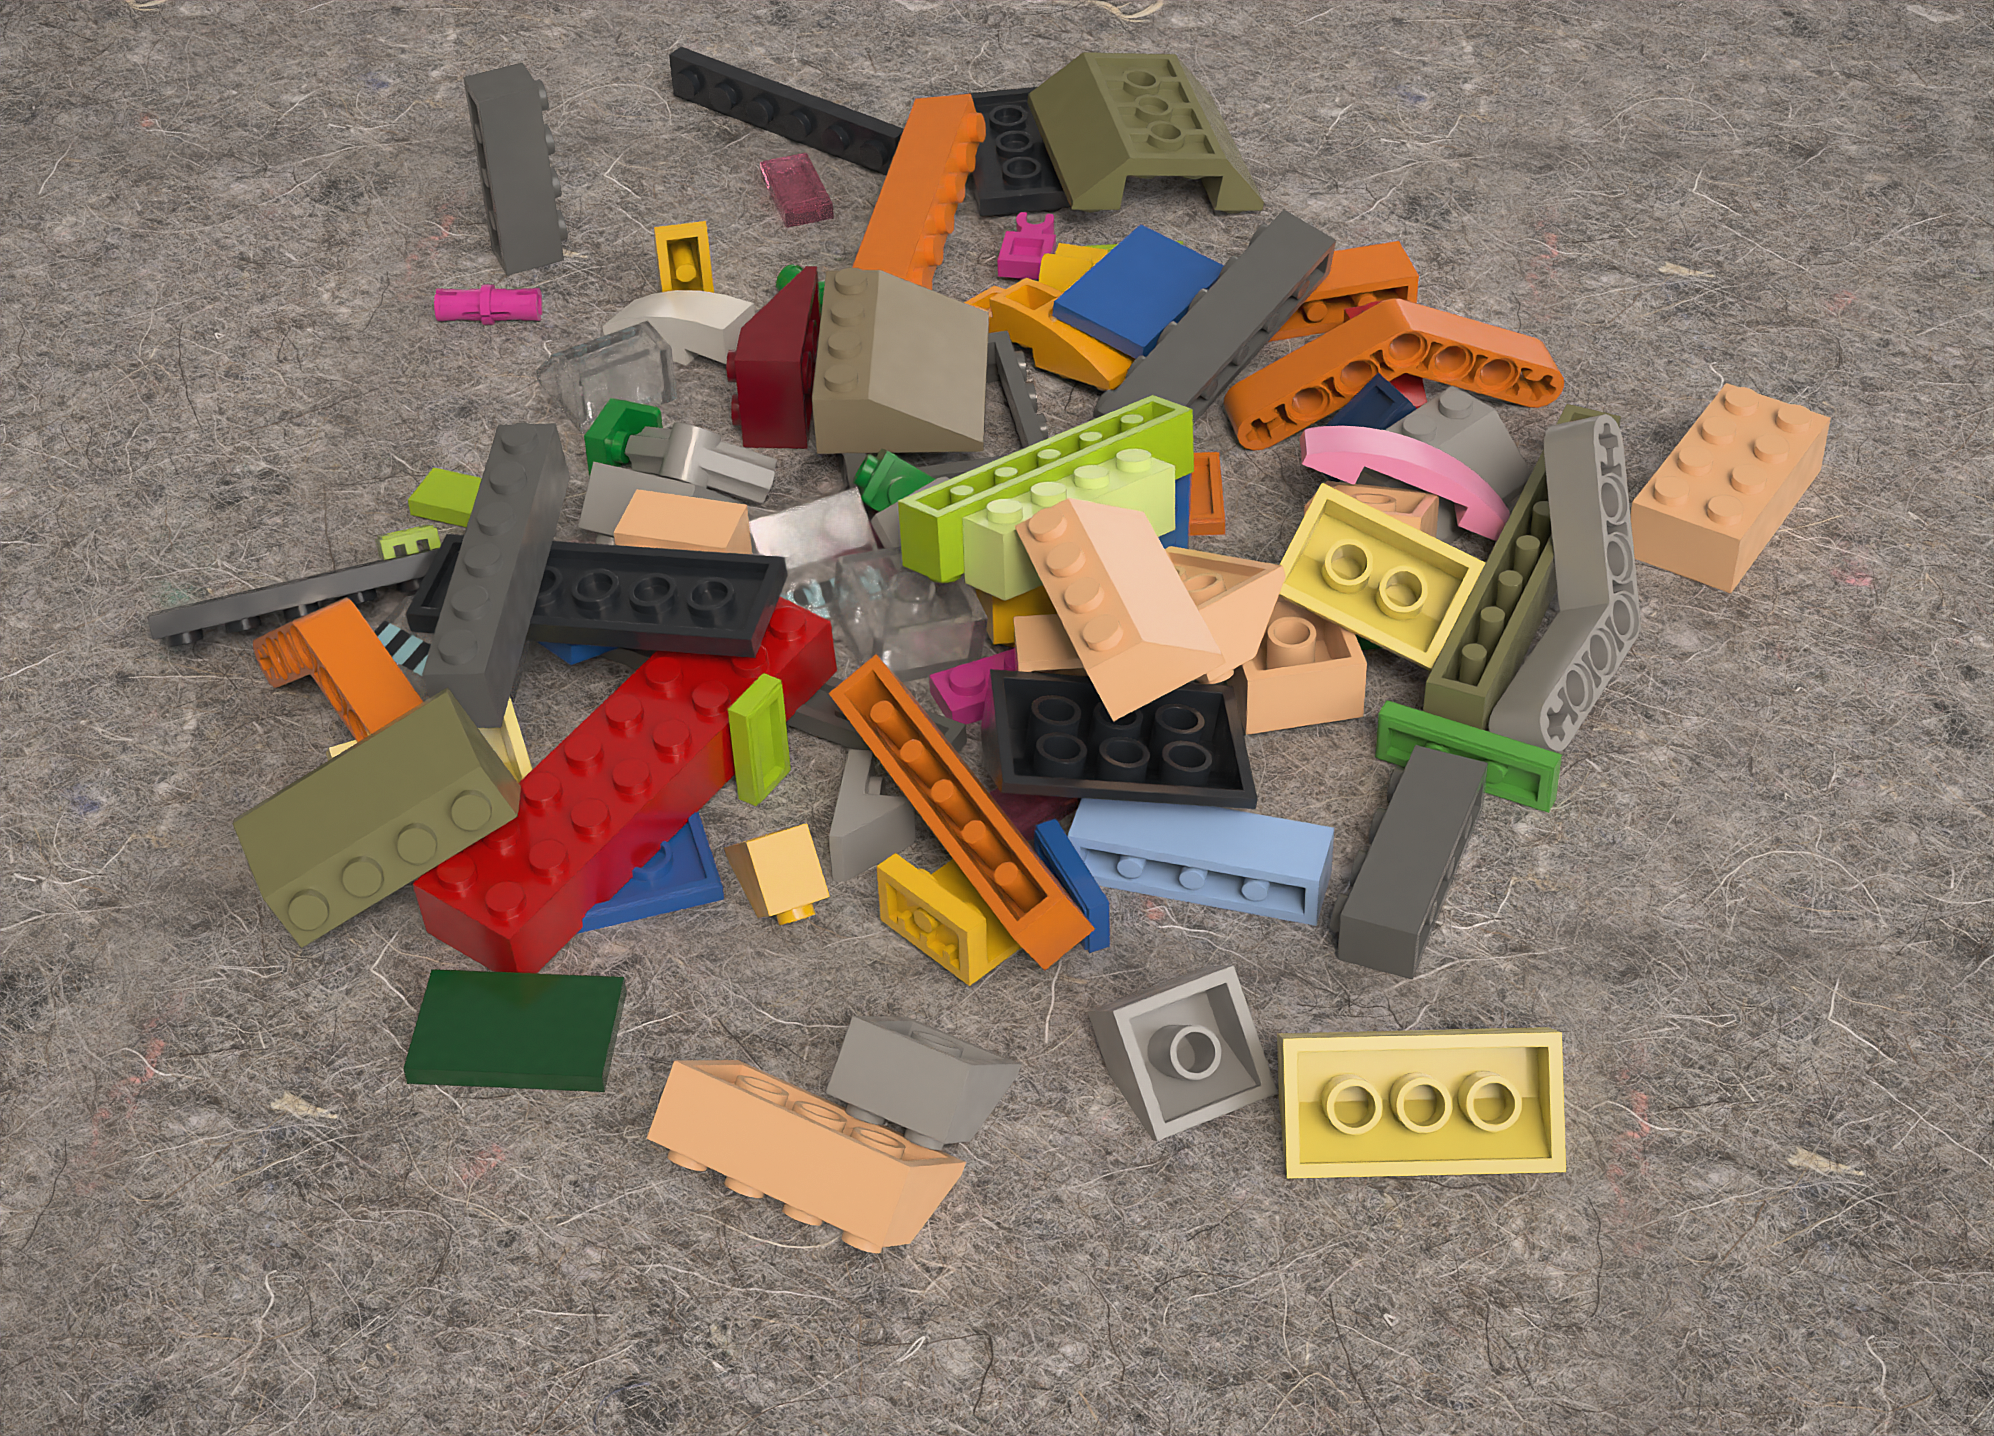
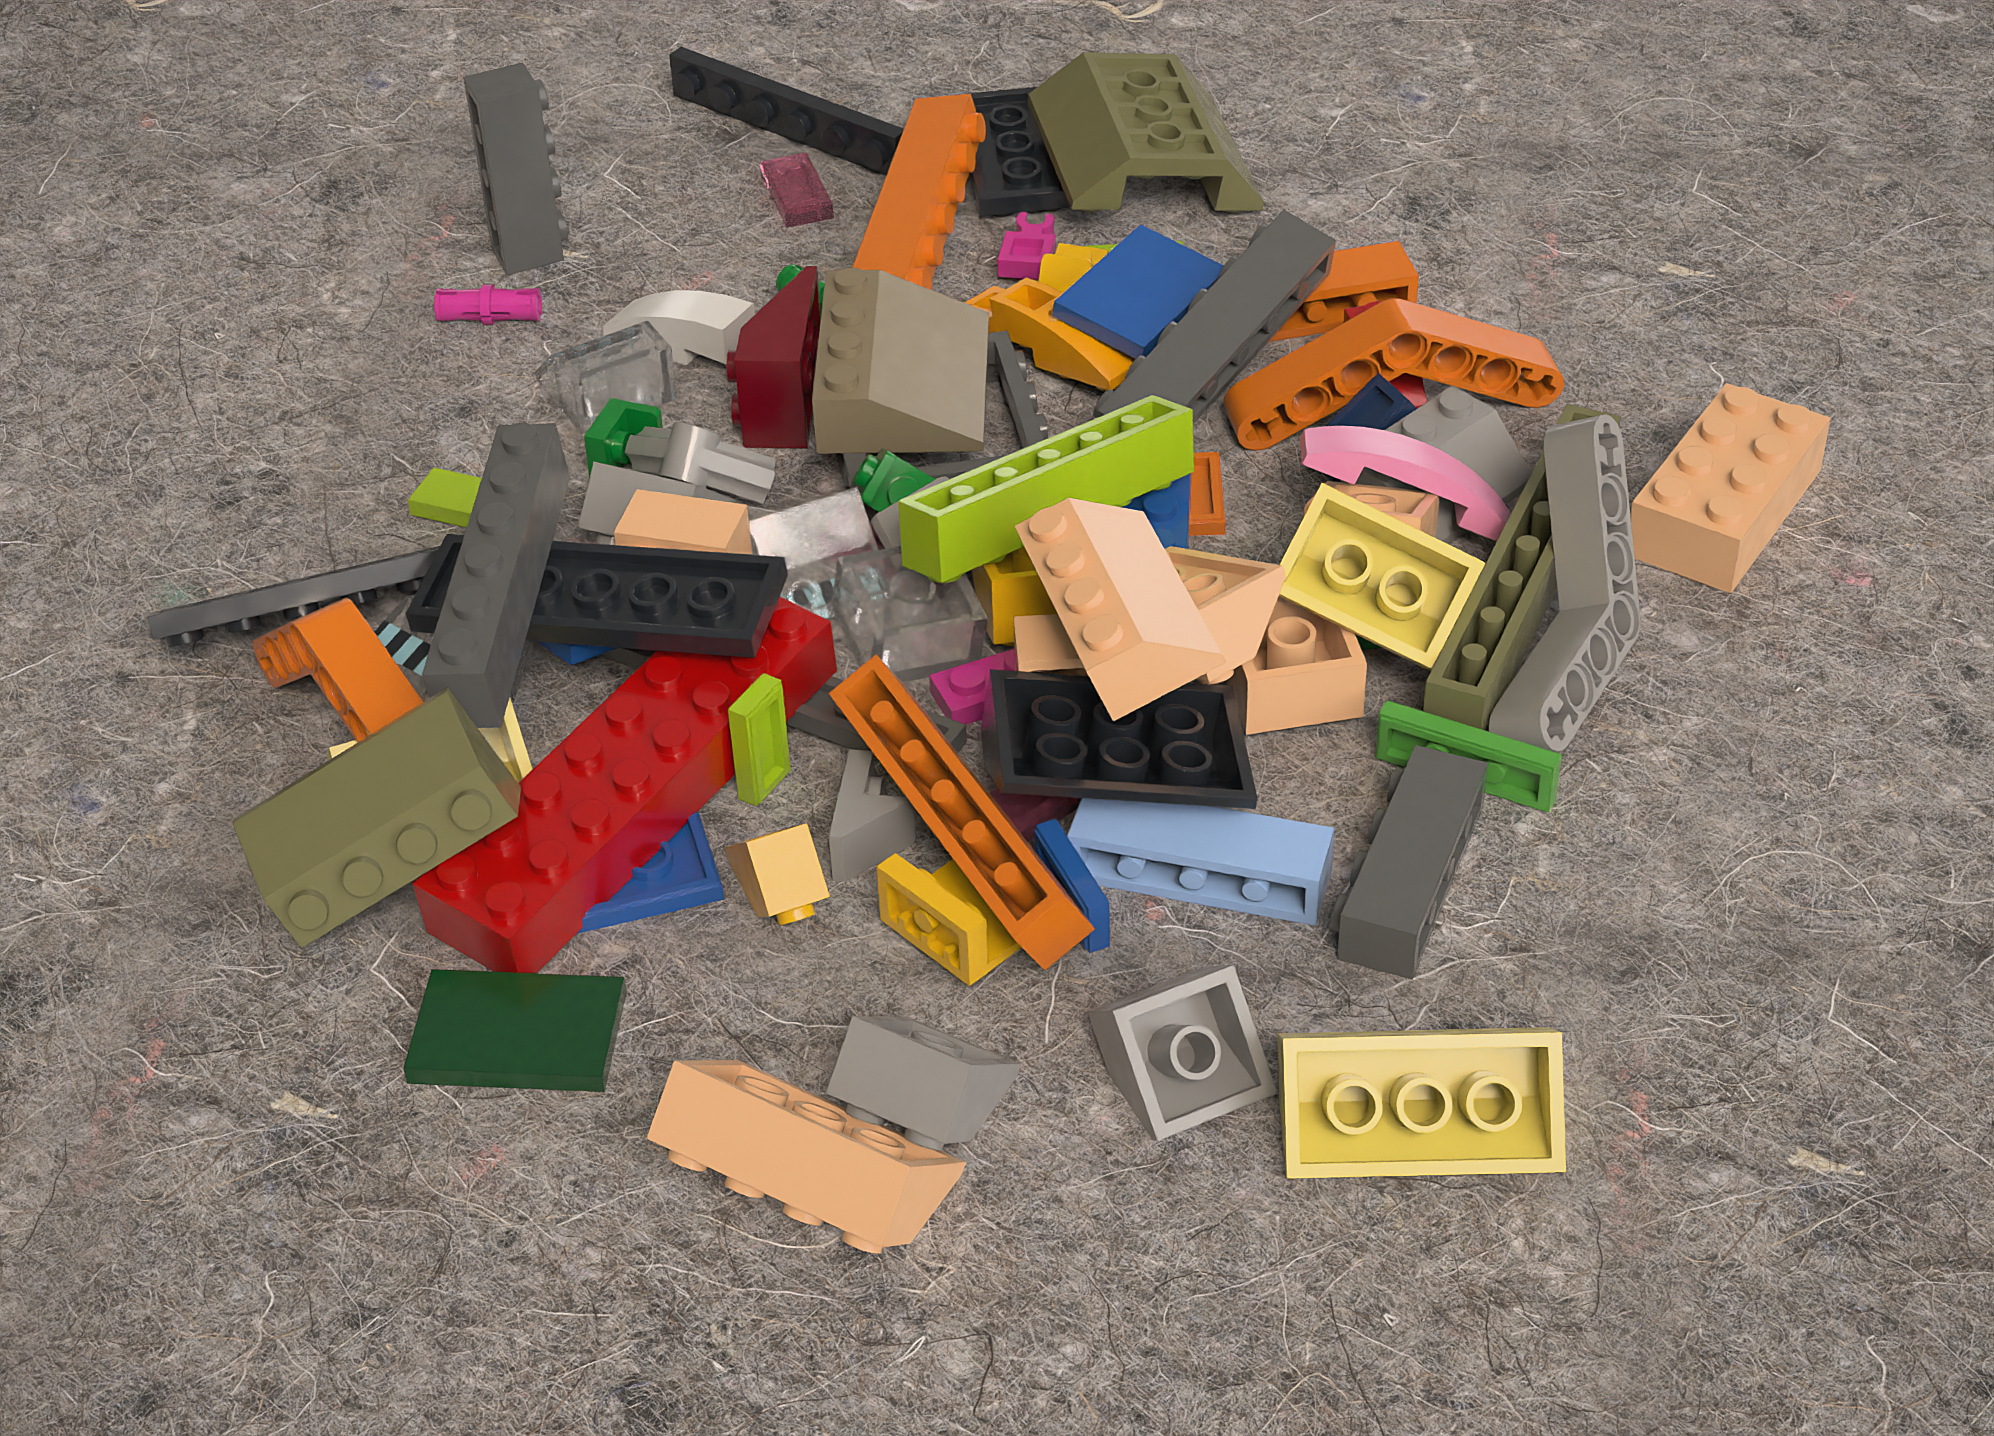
lime tile [375,524,441,560] -> none
yellow slope [654,221,714,293] -> none
yellowish green brick [962,449,1175,601] -> none

